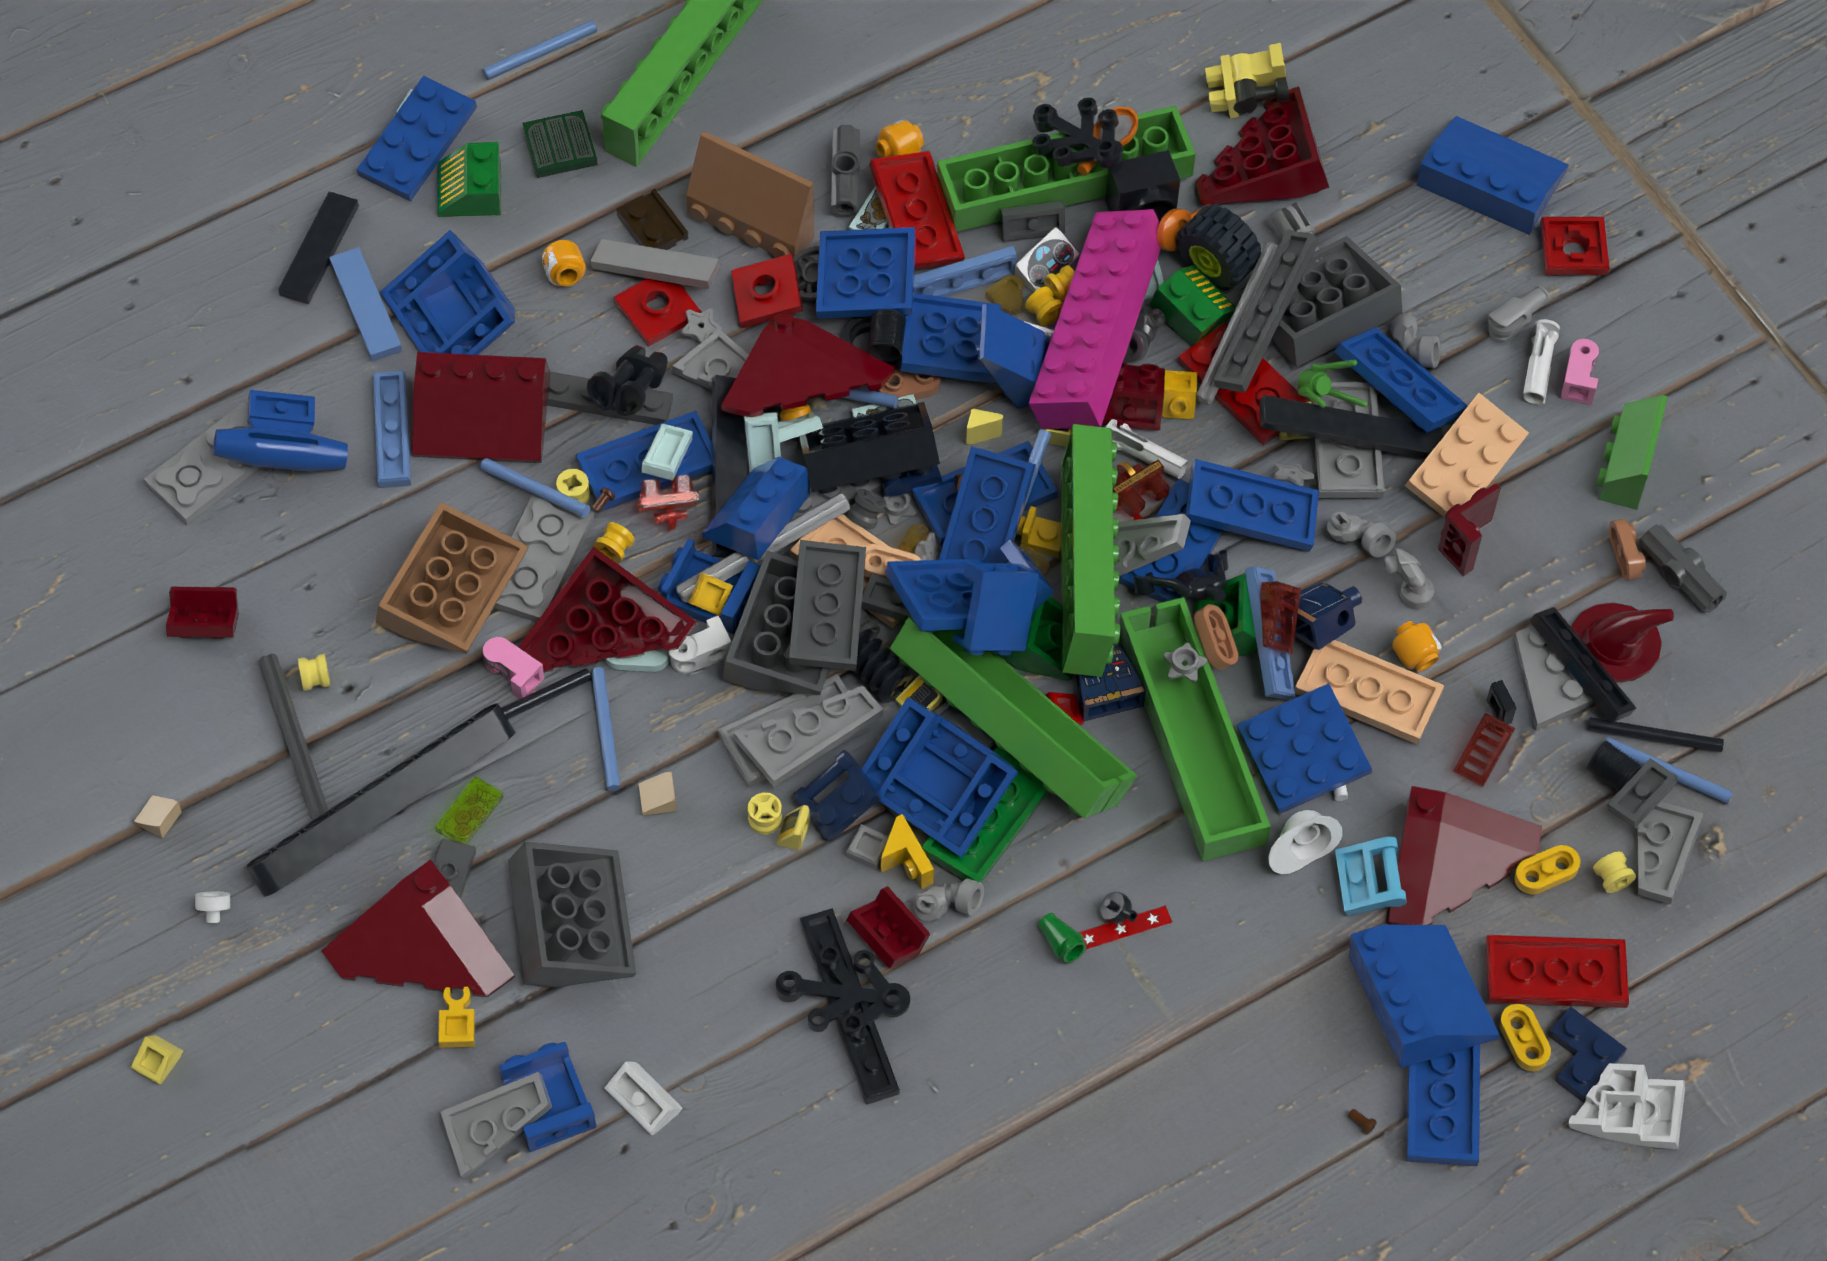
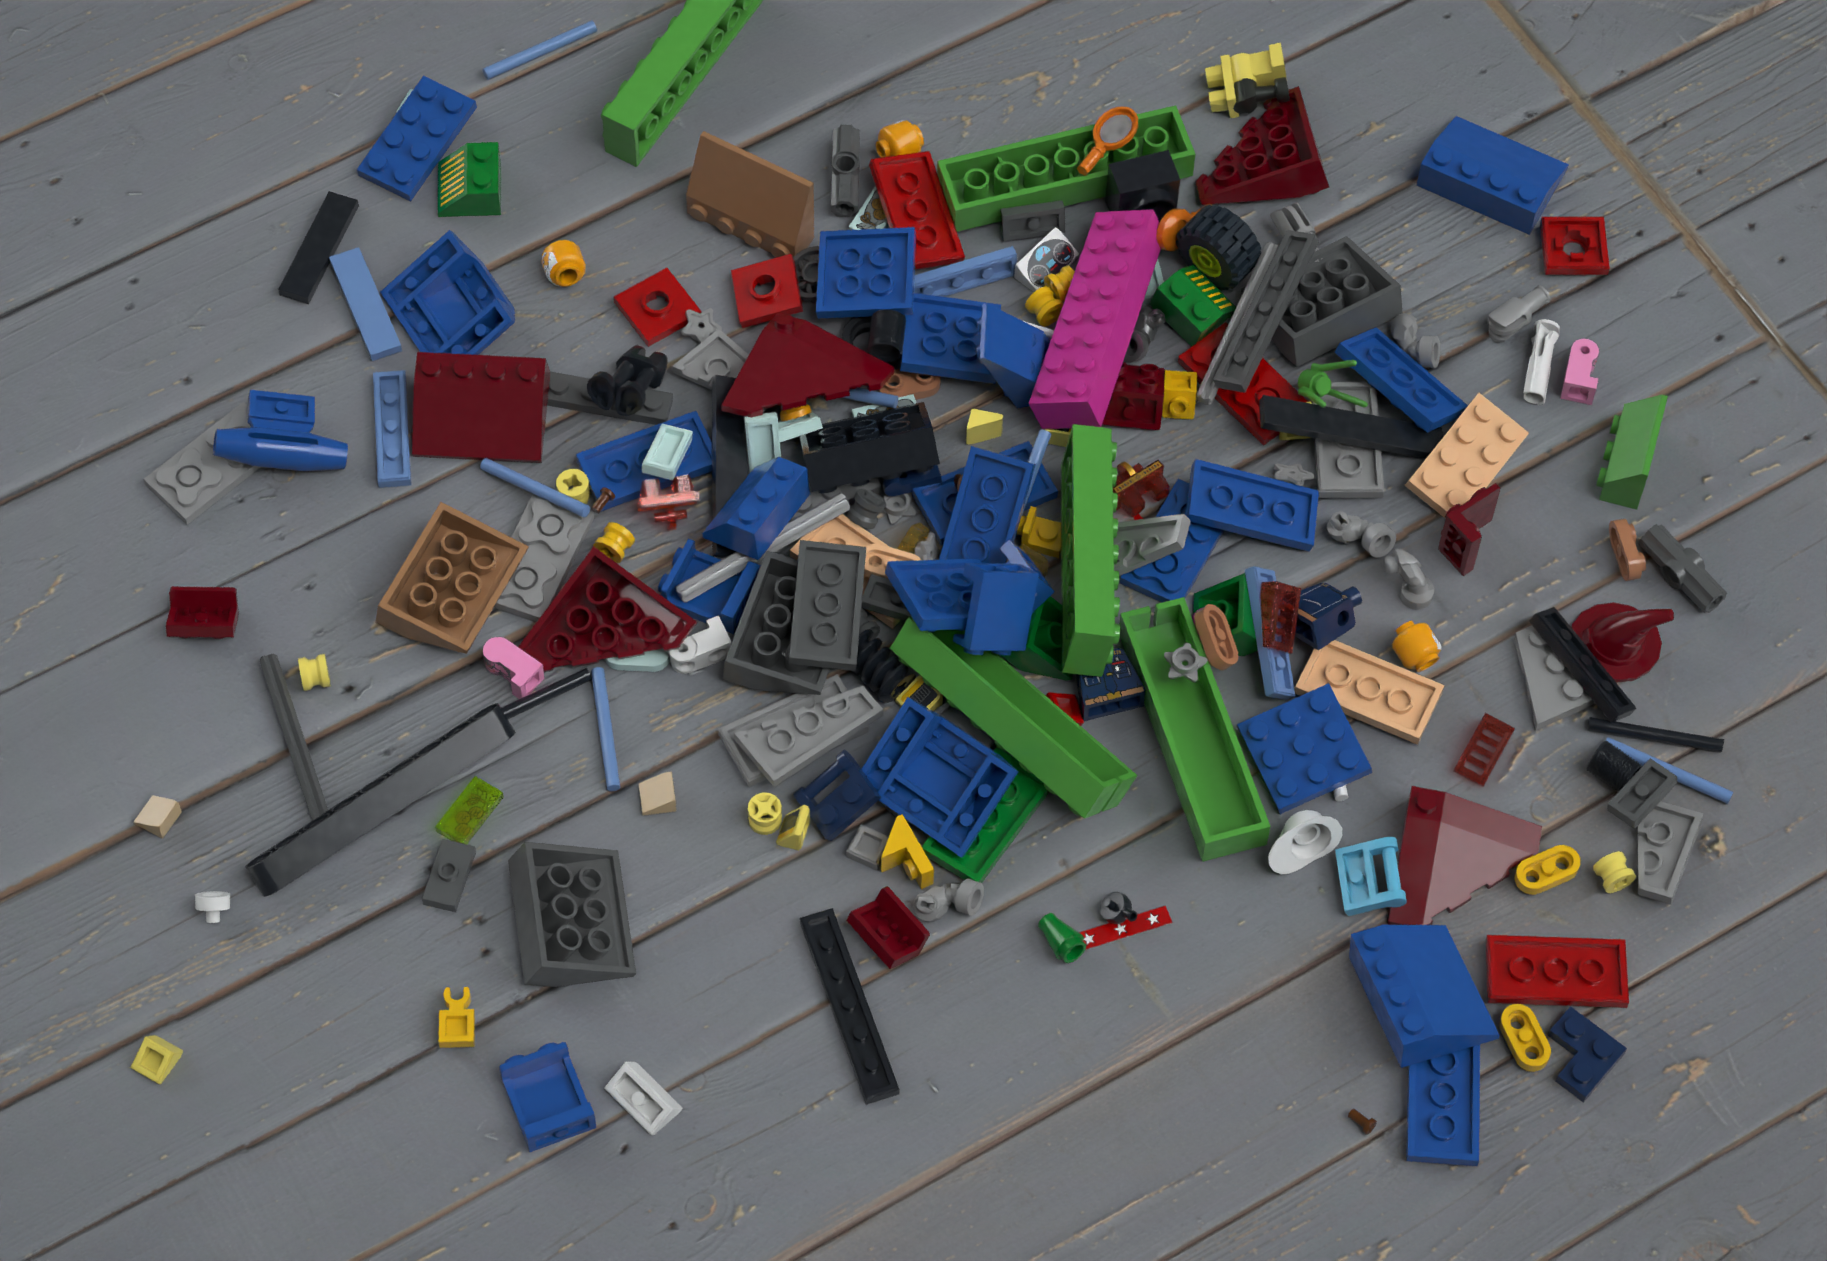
dark red slope [321,859,515,997] -> none
light grey wing [440,1072,552,1179] -> none
dark green tile [522,110,598,178] -> none
light grey tile [590,239,720,289] -> none
dark brown plate [616,189,689,250] -> none
yellow tile [688,572,733,616] -> none
black plant [776,945,911,1037] -> none
clear yellow tile [985,275,1024,316] -> none
black plant [1032,97,1123,168] -> none
white piece [1106,419,1188,479] -> none
black piece [1134,550,1228,603] -> none
black tile [1486,680,1517,727] -> none
white slope [1569,1063,1685,1149] -> none

